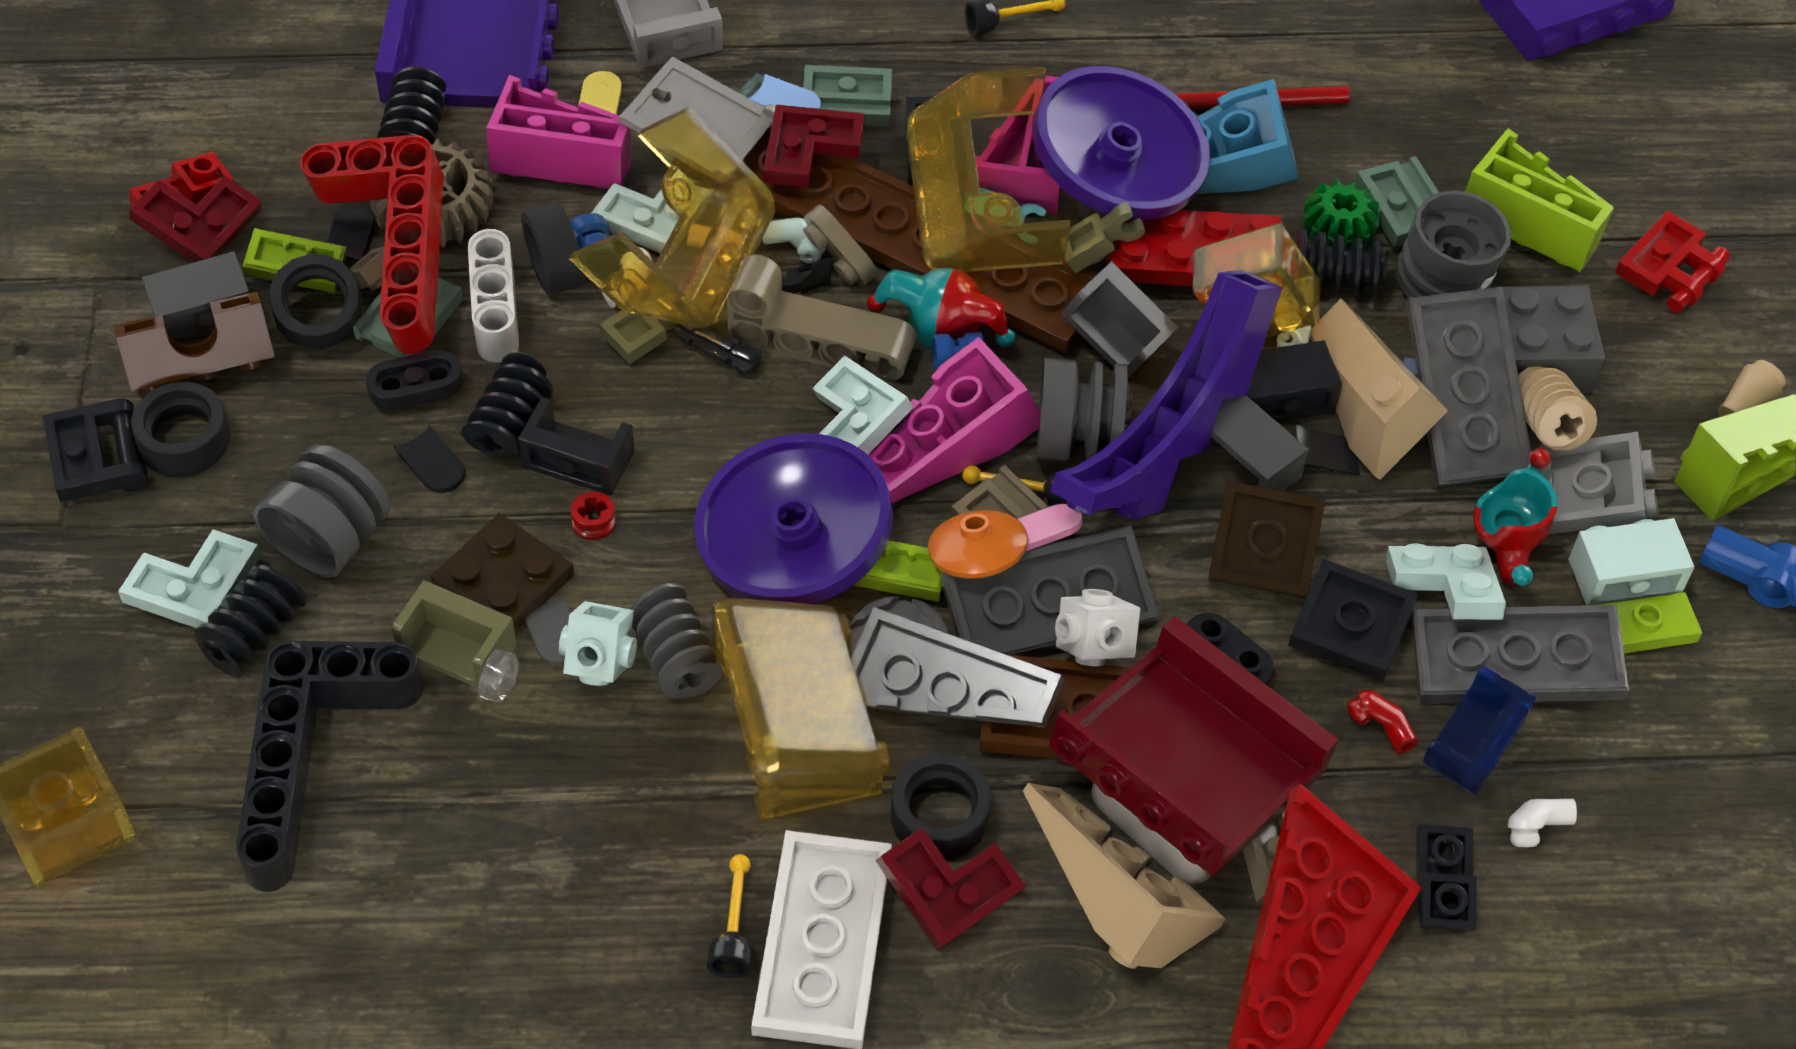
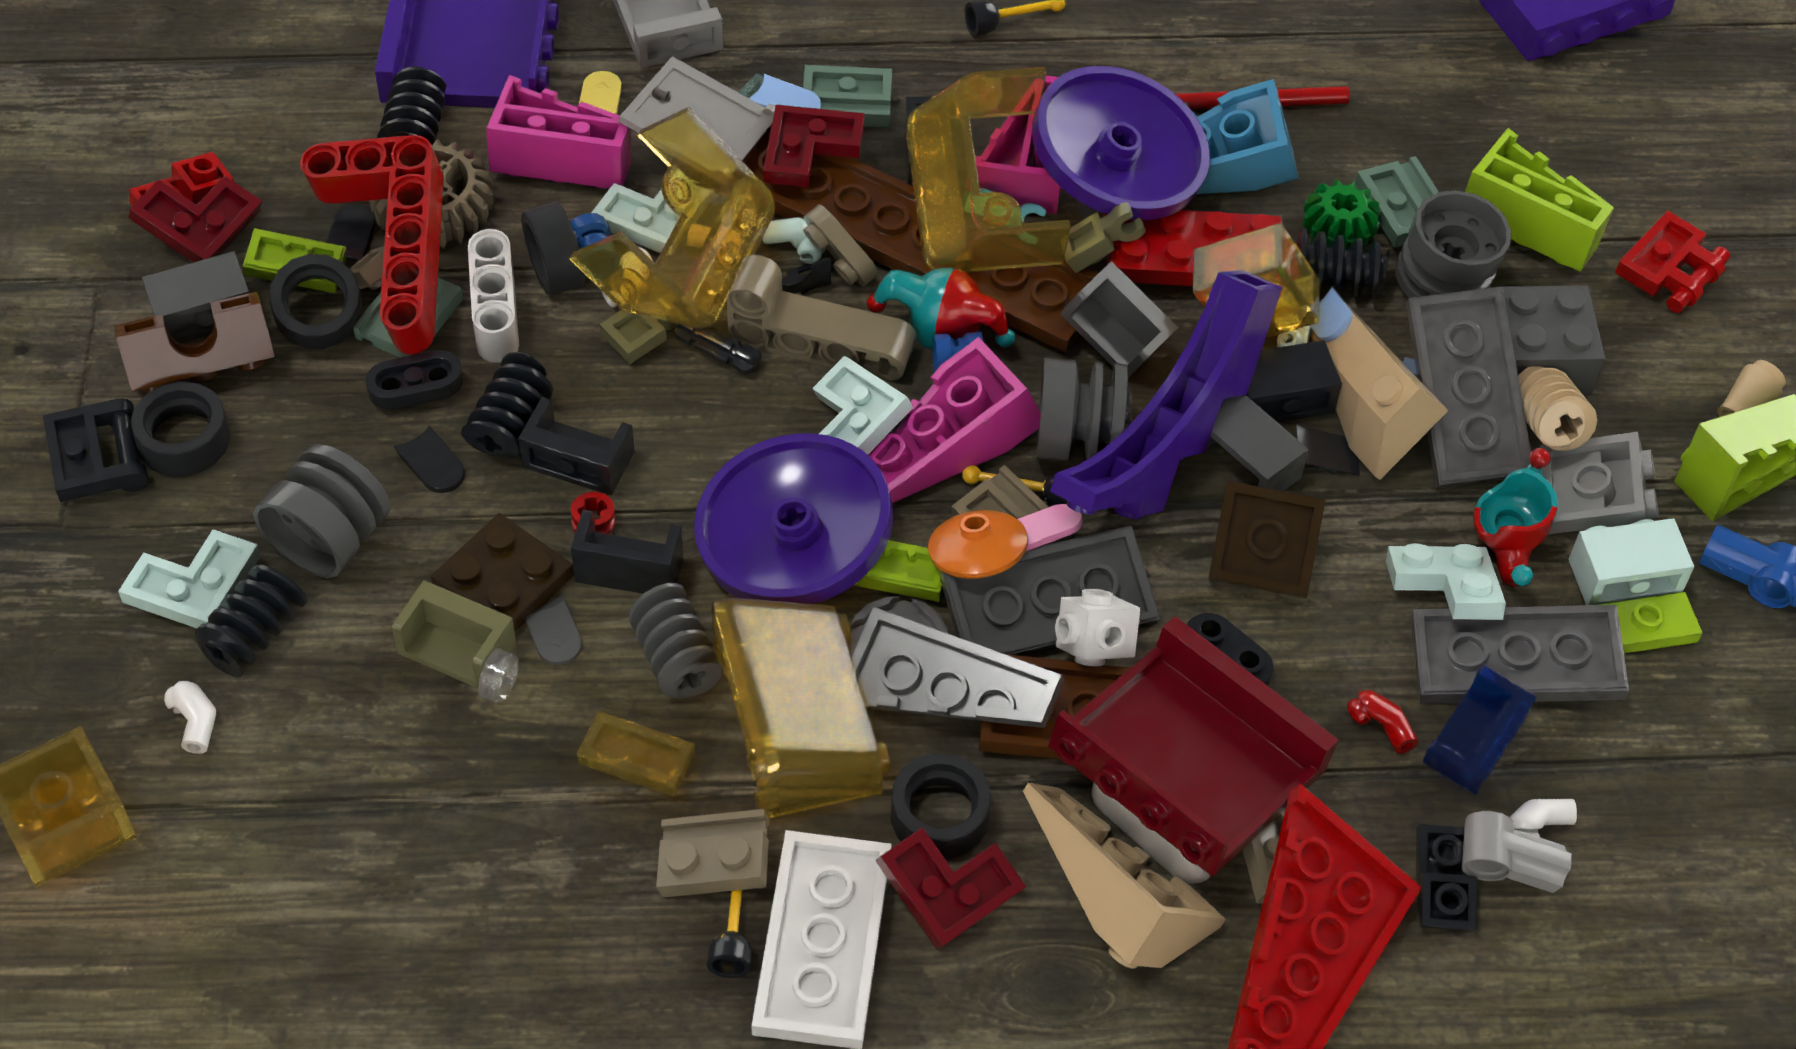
black beam [236,641,423,892] -> none
light aqua brick [559,601,637,686] -> none
black plate [1288,559,1418,682] -> none
none -> white arm [164,681,216,754]
none -> black panel [571,510,684,594]
none -> clear yellow plate [577,711,695,797]
none -> dark tan plate [656,809,770,898]
none -> light blue piece [1303,287,1352,342]
none -> light grey piece [1462,811,1571,893]

